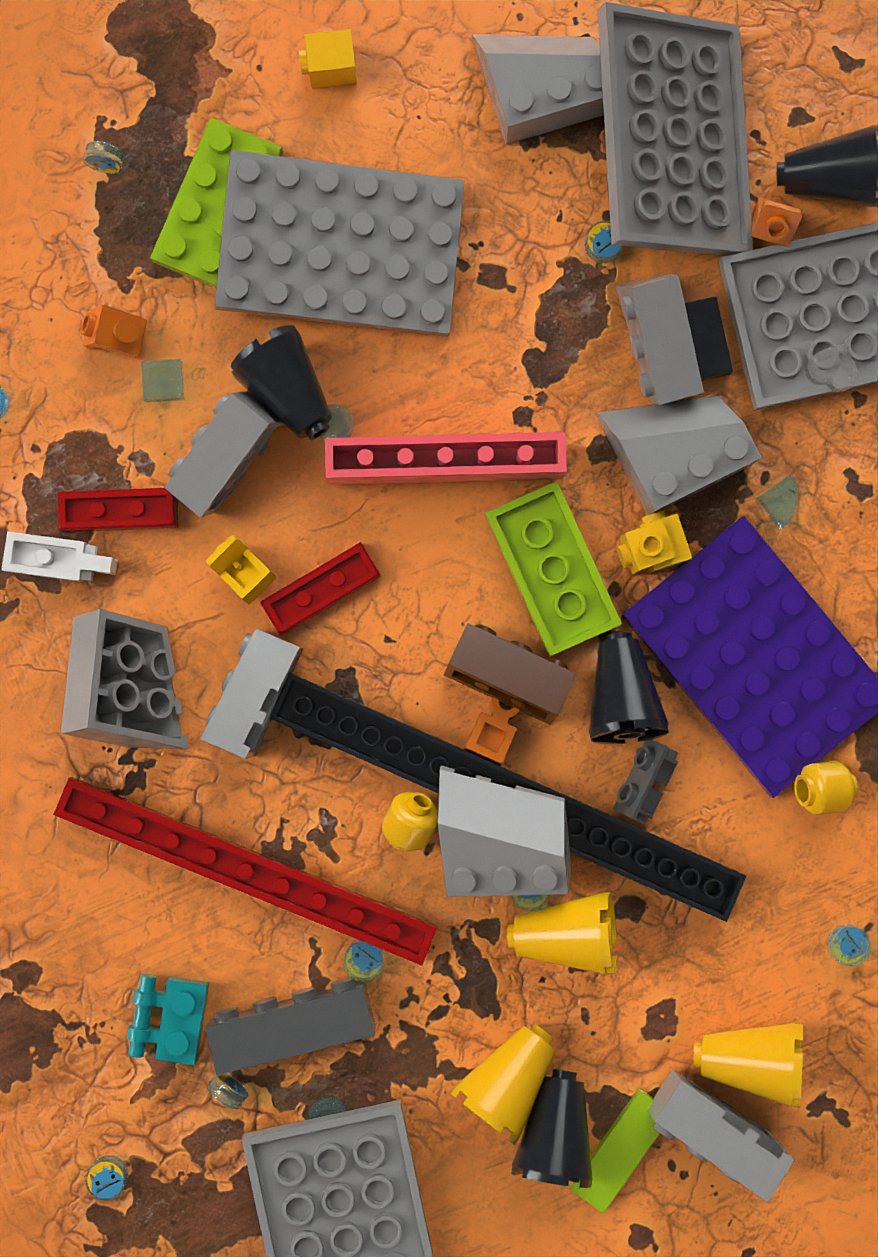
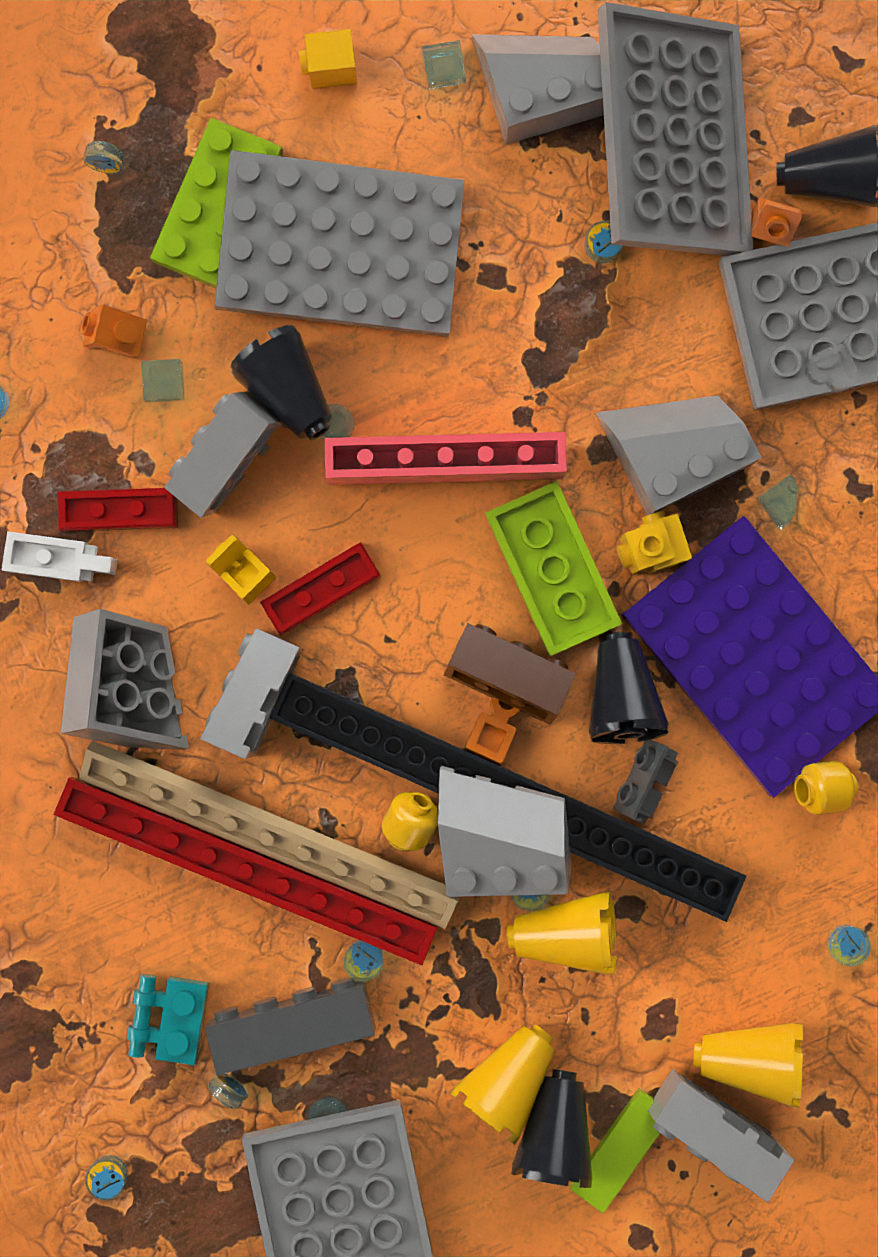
light grey wedge [615,273,704,405] -> none
black tile [685,297,733,381] -> none
none -> tan plate [79,741,459,929]
none -> clear light blue tile [422,40,466,89]

